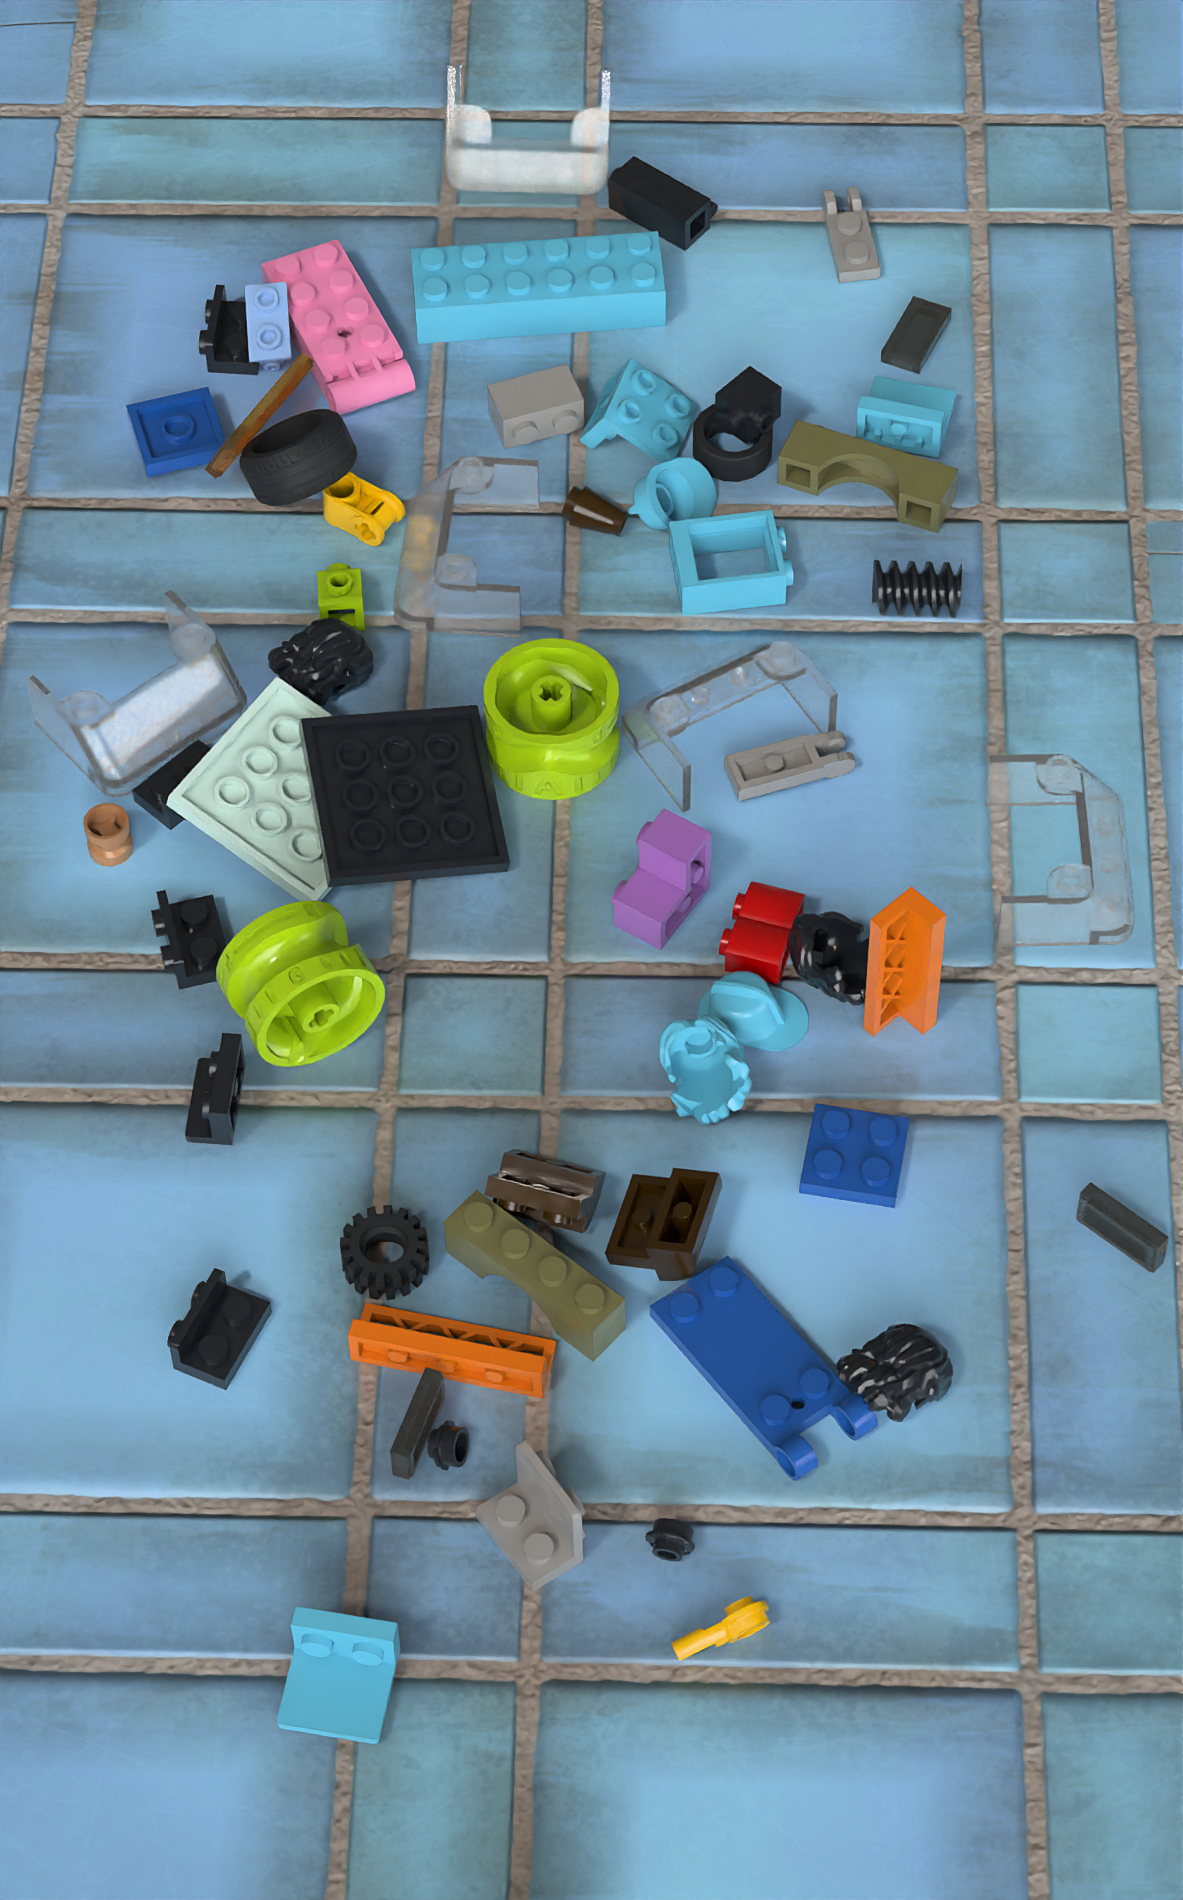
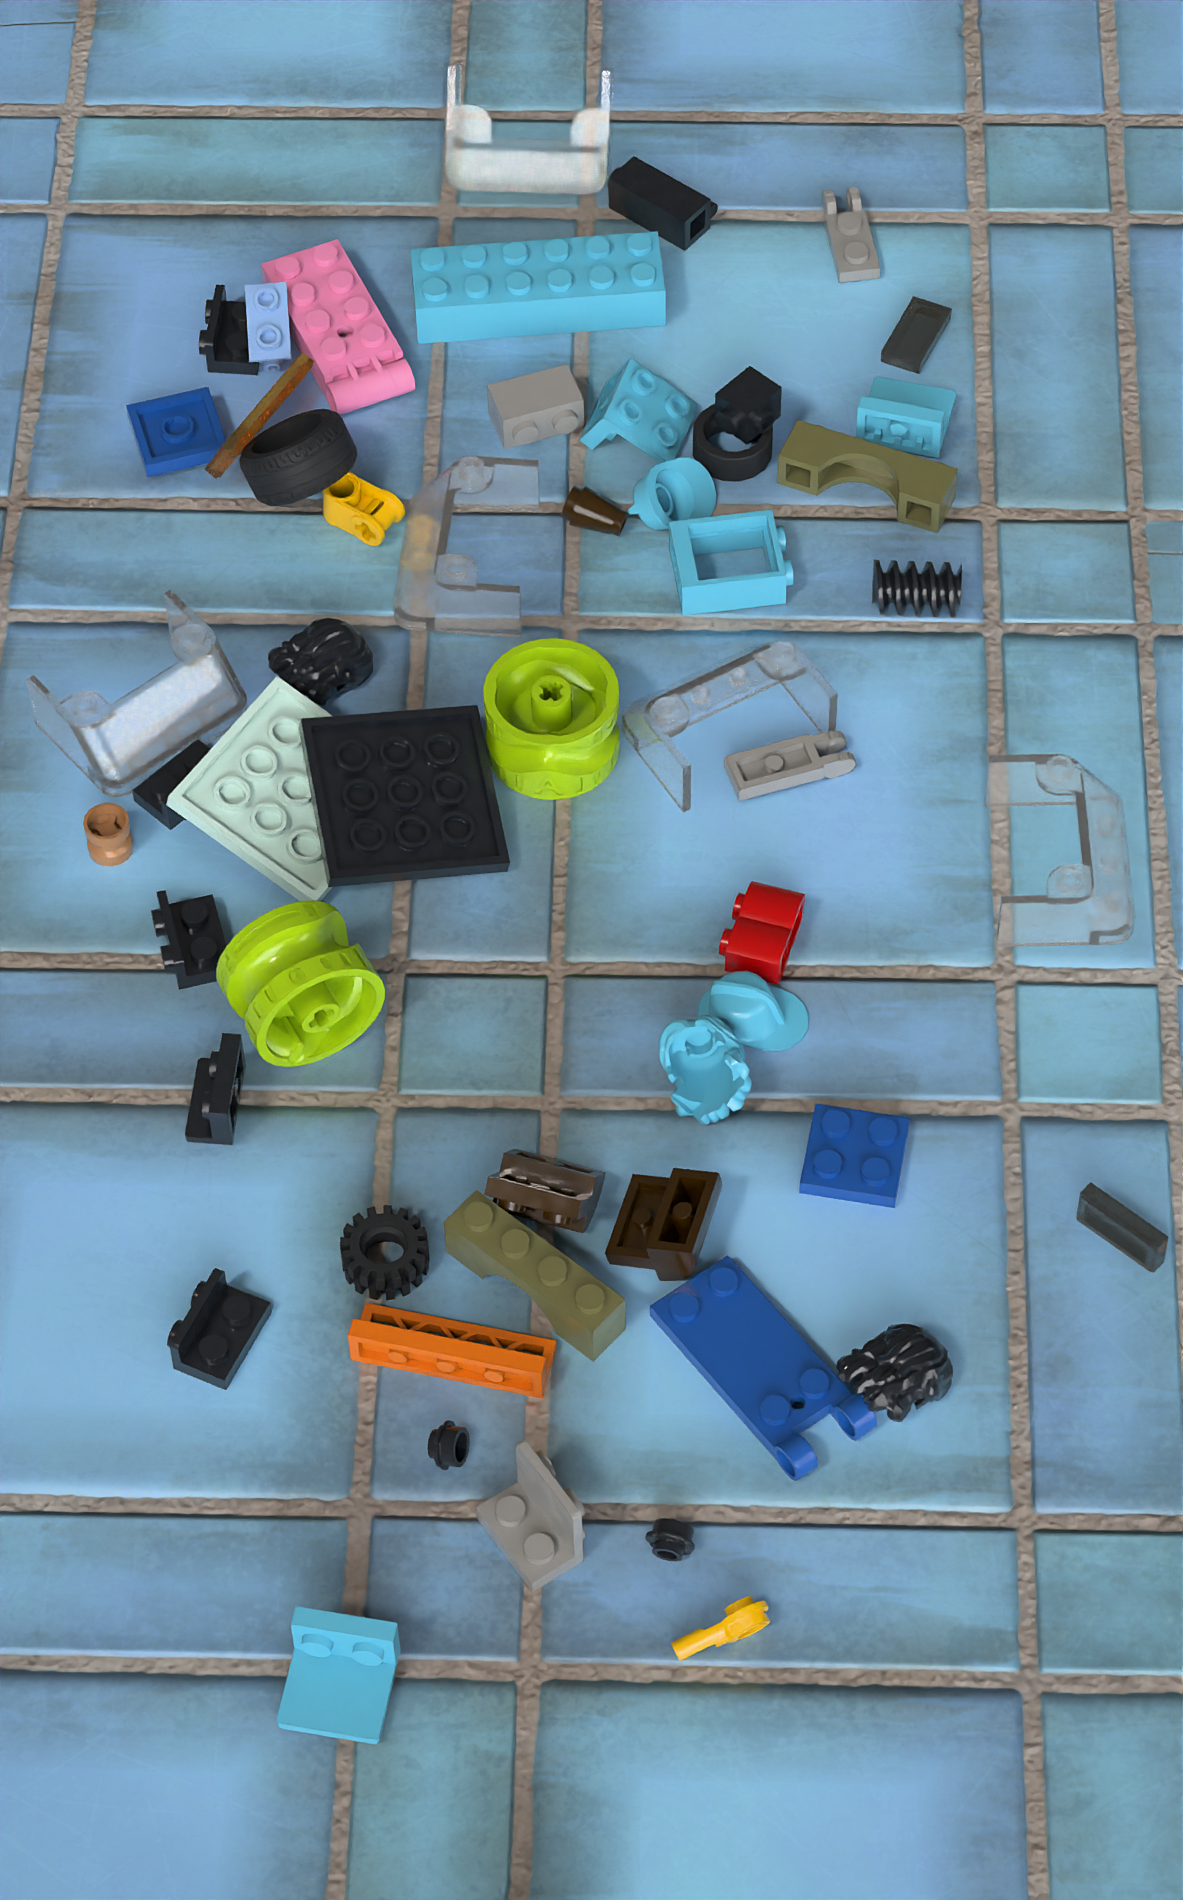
lime brick [317,563,365,631] -> none
clear smoke tile [390,1367,445,1480] -> none
medium lavender brick [611,808,711,950] -> none
black hair [788,911,869,1006] -> none
orange fence [863,886,946,1037] -> none

